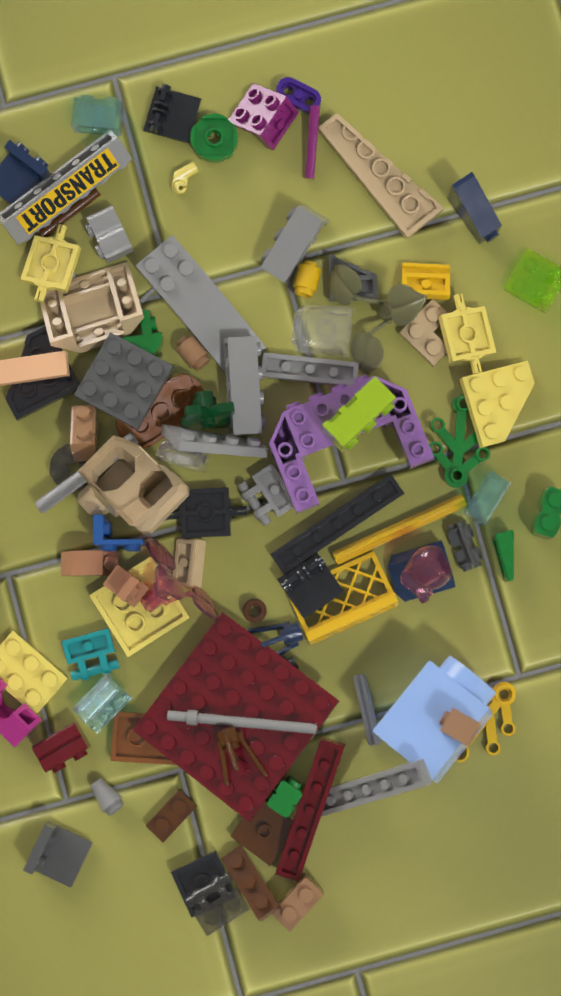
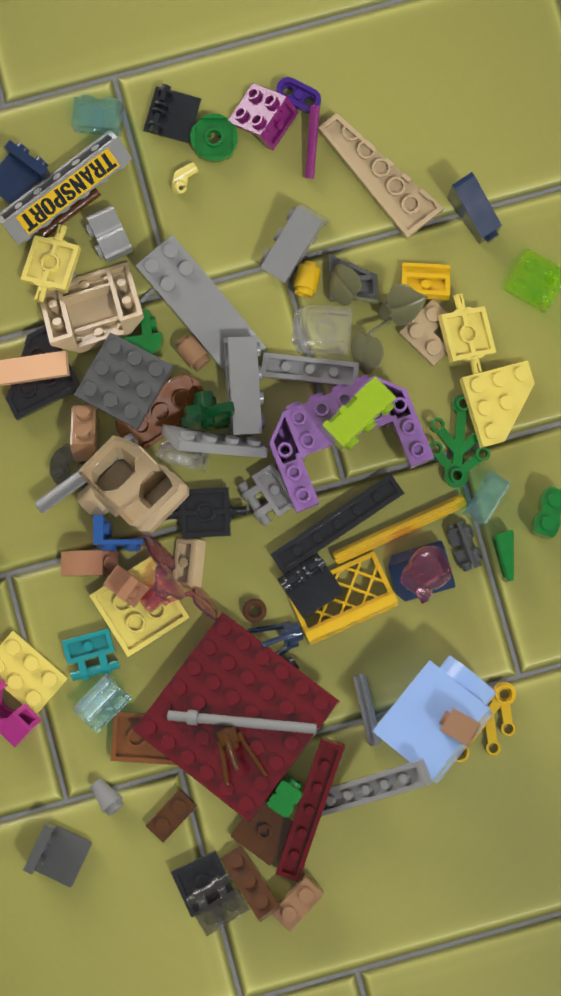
dark red brick [32,721,91,774] -> none

